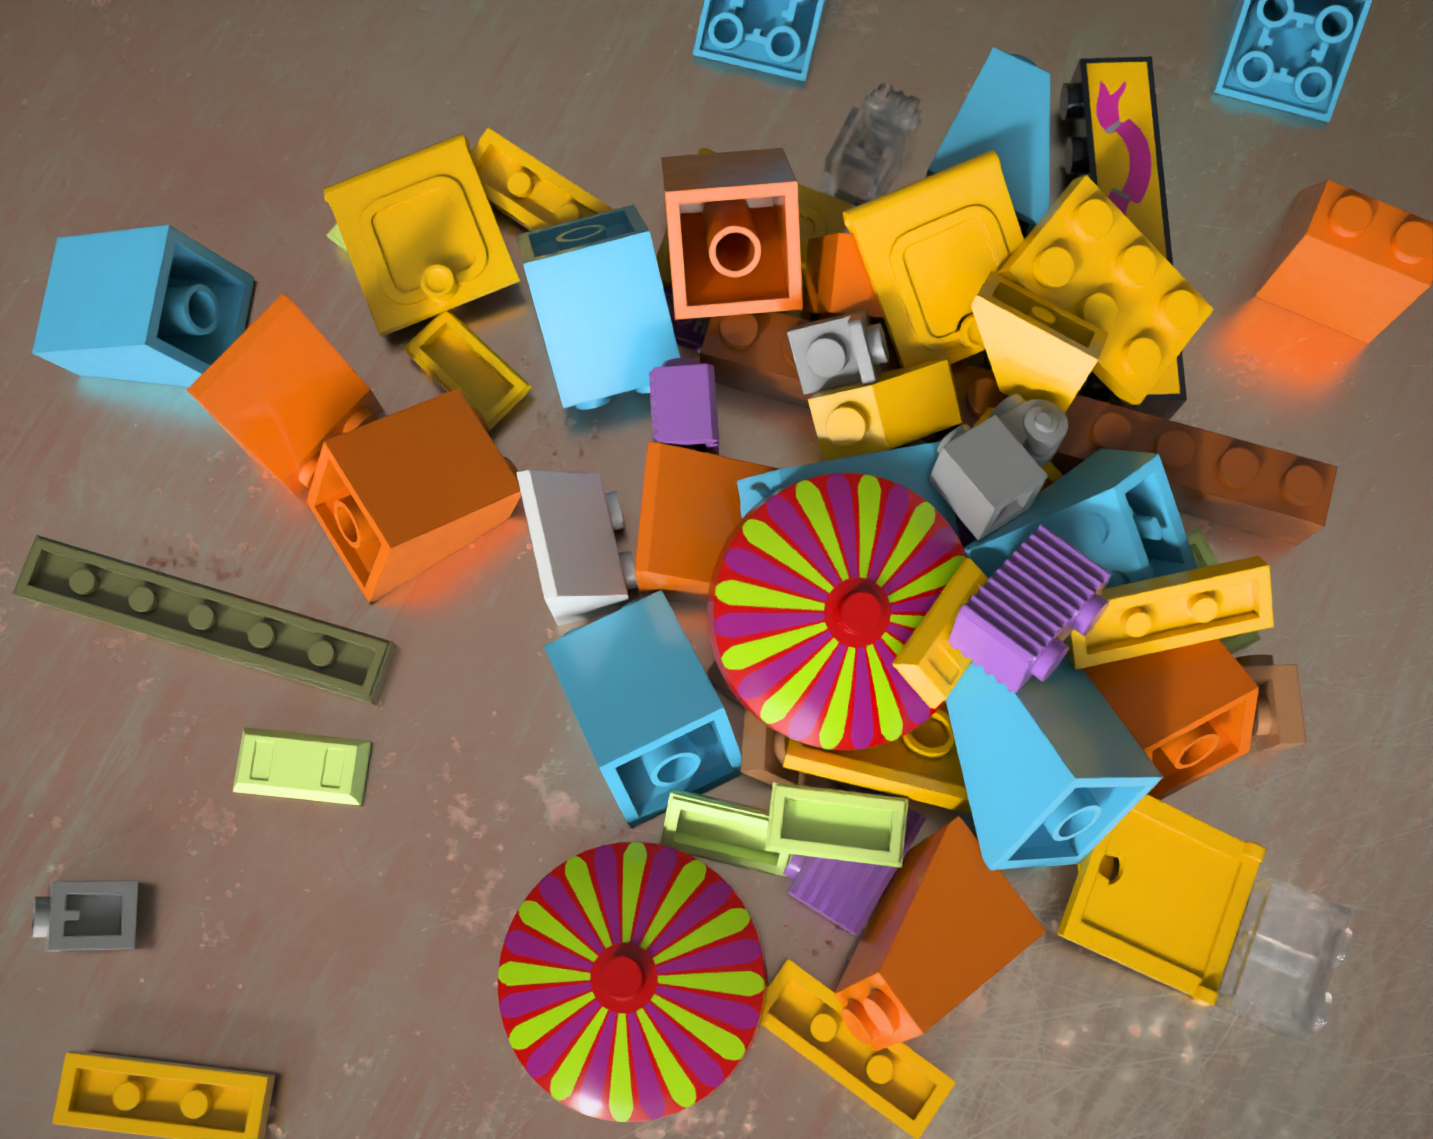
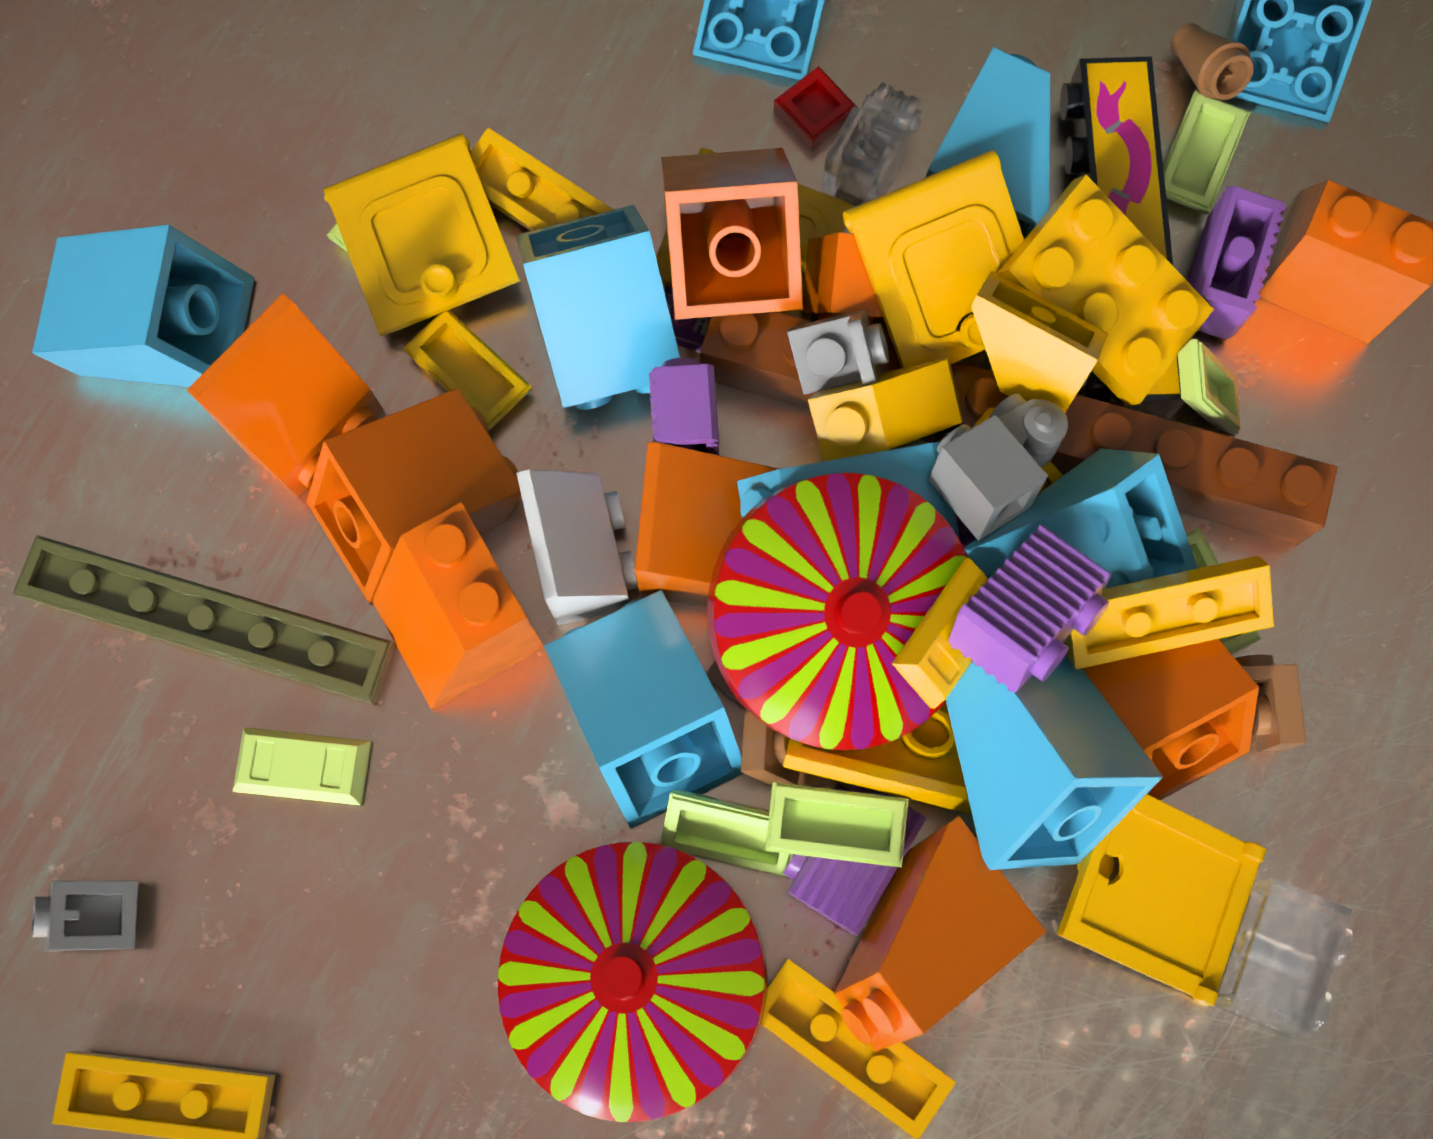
none -> orange slope [372,502,544,711]
none -> red tile [773,66,857,151]
none -> yellowish green tile [1163,91,1251,215]
none -> medium nougat cone [1171,23,1254,100]
none -> yellowish green tile [1178,339,1241,434]
none -> medium lavender brick [1188,186,1287,340]

